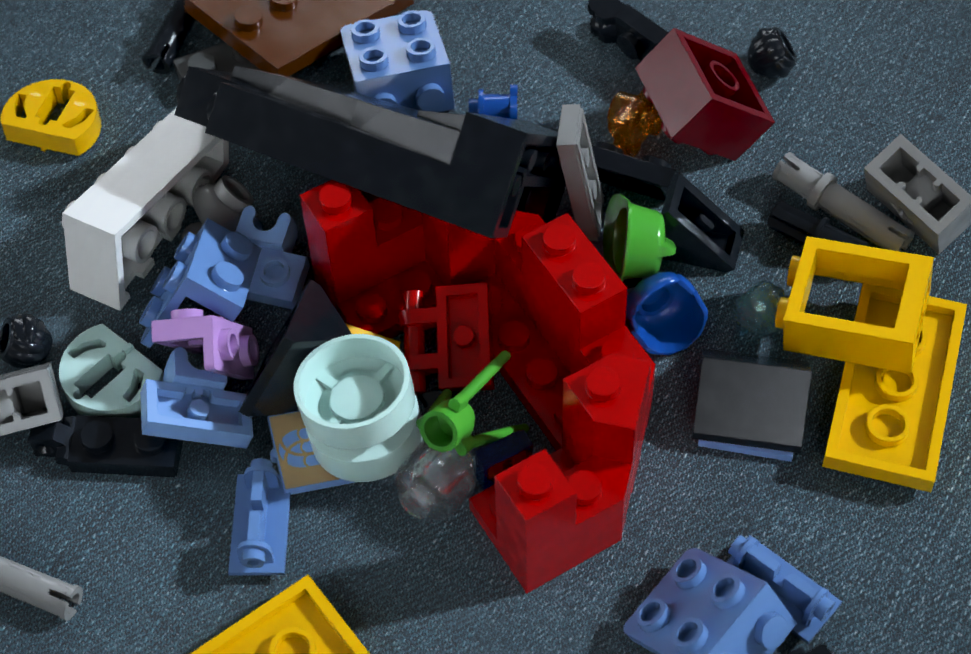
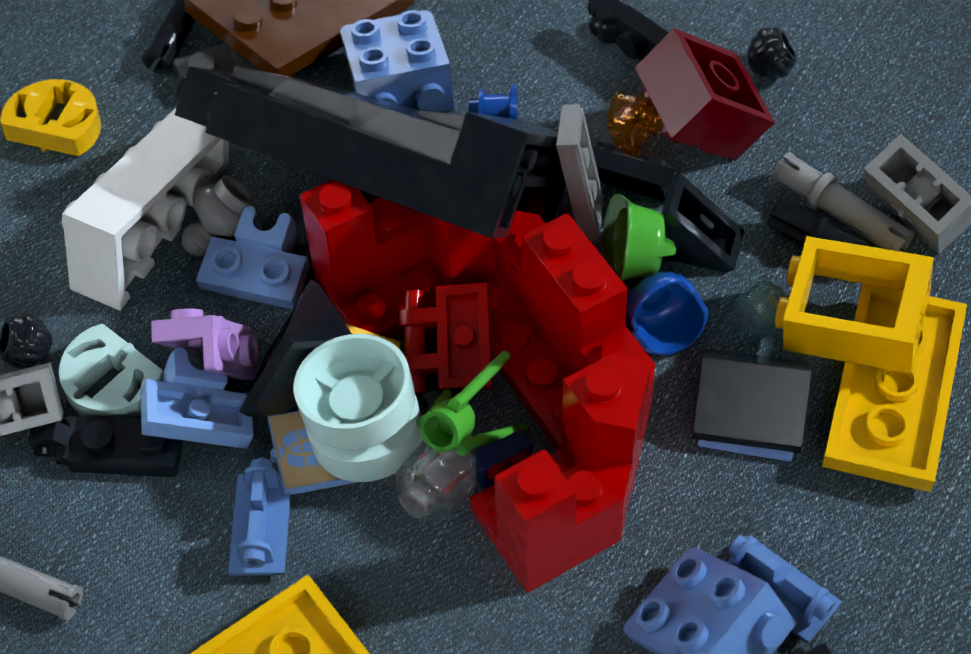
medium blue bracket [139,218,262,348] -> none

